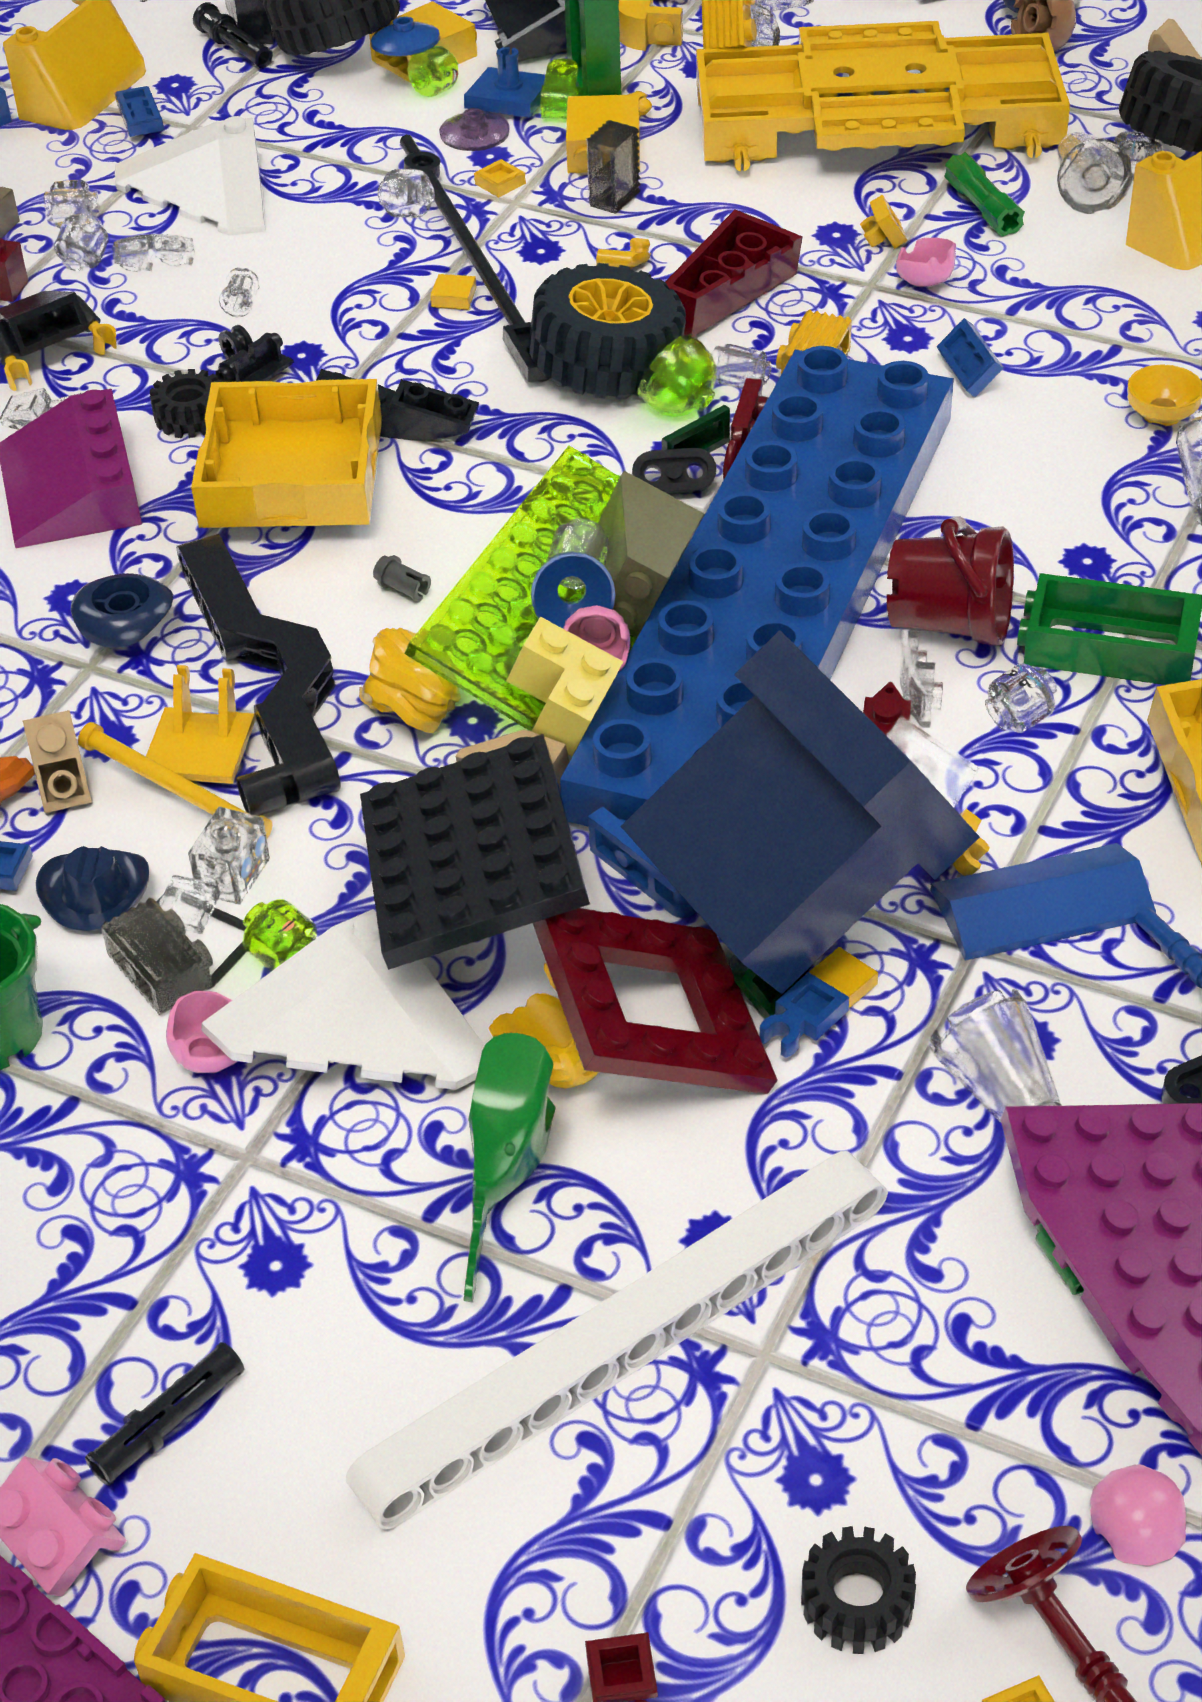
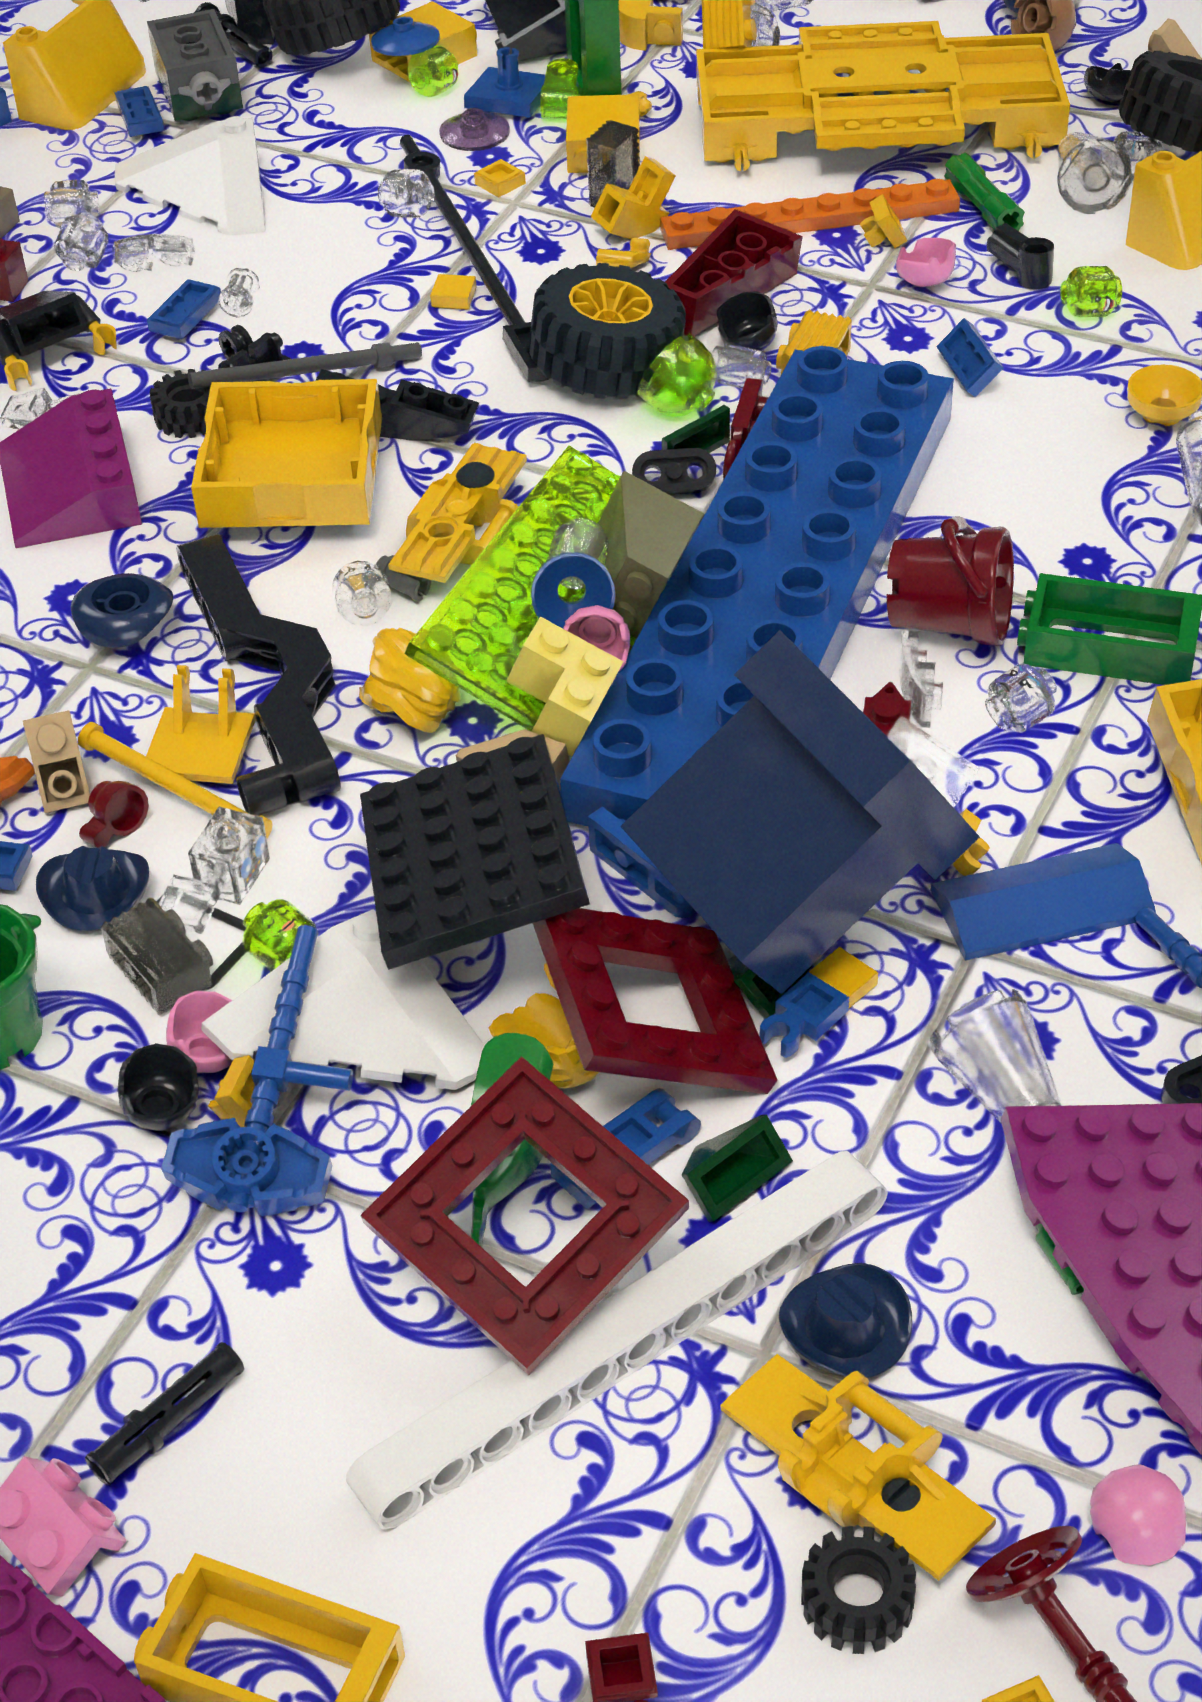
none -> dark red piece [79,781,149,848]
none -> black hair [117,1043,199,1131]
none -> dark grey piece [146,9,243,121]
none -> blue plate [147,279,222,339]
none -> blue bar [161,925,353,1217]
none -> dark grey bar [188,342,422,389]
none -> yellow tile [208,1055,255,1127]
none -> clear head [332,560,392,626]
none -> dark red plate [360,1056,689,1375]
none -> yellow piece [388,443,527,583]
none -> blue plate [550,1088,701,1209]
none -> yellow brick [590,156,676,239]
none -> orange plate [660,179,960,250]
none -> dark green slope [681,1114,793,1222]
none -> black hair [717,291,778,353]
none -> yellow piece [720,1354,996,1581]
none -> dark blue hat [779,1263,912,1378]
none -> black piece [987,223,1054,289]
none -> clear neon green head [1060,266,1122,318]
none -> black hair [1084,63,1131,103]

